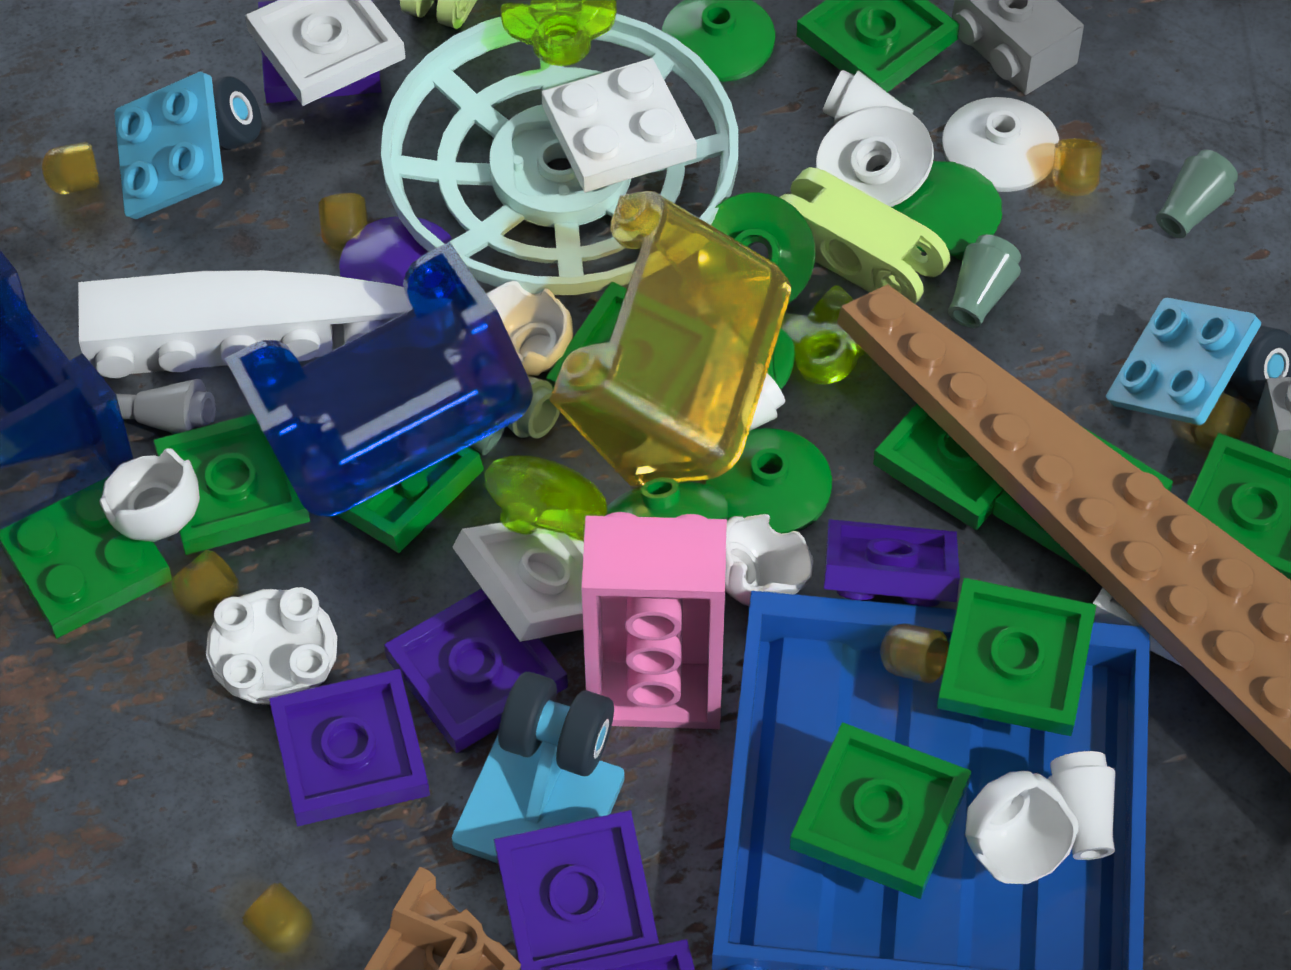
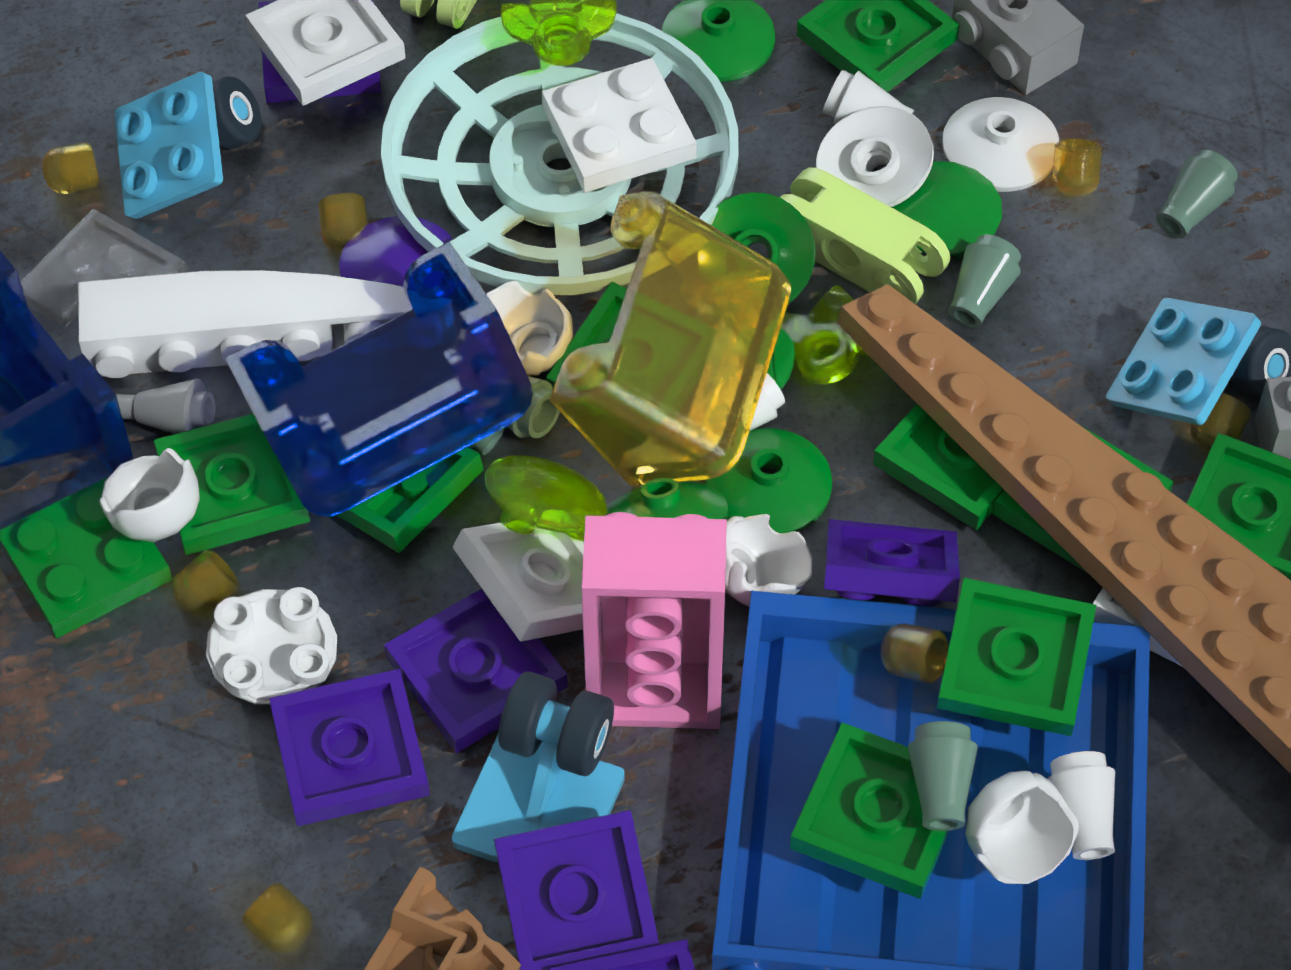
none -> clear tile [15,209,188,328]
none -> sand green cone [908,721,978,831]

